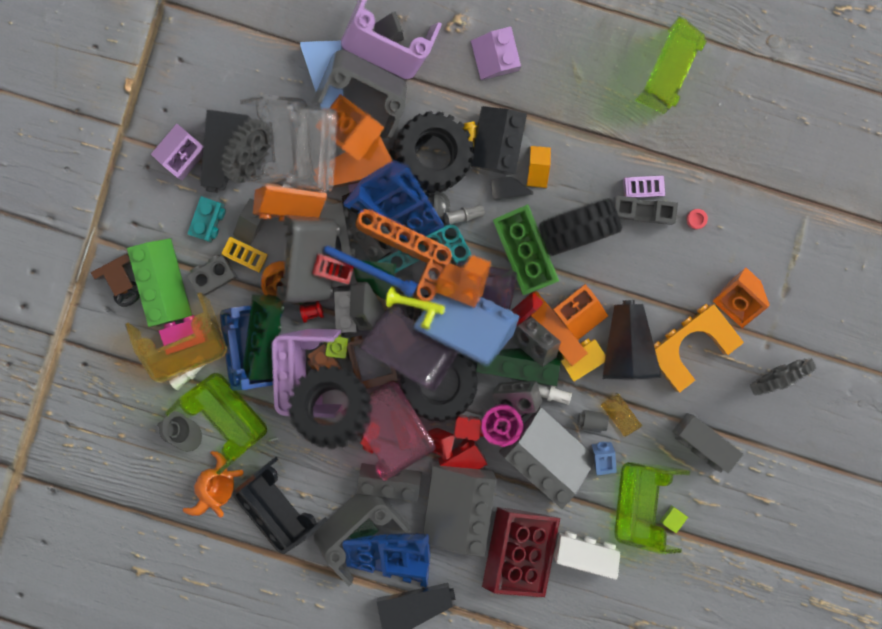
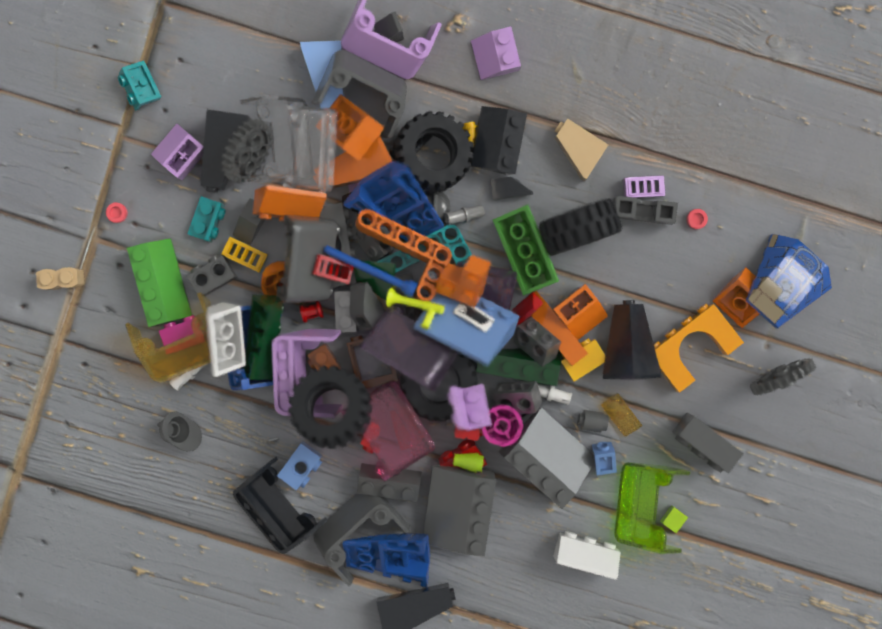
reddish brown piece [91,253,140,307] -> none
clear neon green windscreen [164,373,267,475] -> none
orange piece [183,451,244,518] -> none
lime bracket [322,333,348,358] -> none
plate [347,518,379,539] -> none
red slope [424,428,454,459] -> none
dark red slope [482,507,560,597] -> none
light orange slope [527,146,551,188] -> none
clear neon green windscreen [635,16,707,114] -> none
none -> tan brick [36,267,85,290]
none -> coral tile [106,202,128,223]
none -> teal bracket [118,60,161,110]
none -> white slope [207,303,246,377]
none -> medium blue brick [277,442,323,491]
none -> lavender bracket [448,384,492,431]
none -> sticker [453,302,494,332]
none -> lime cone [453,453,484,473]
none -> tan slope [554,118,608,181]
none -> wedge [746,234,832,329]

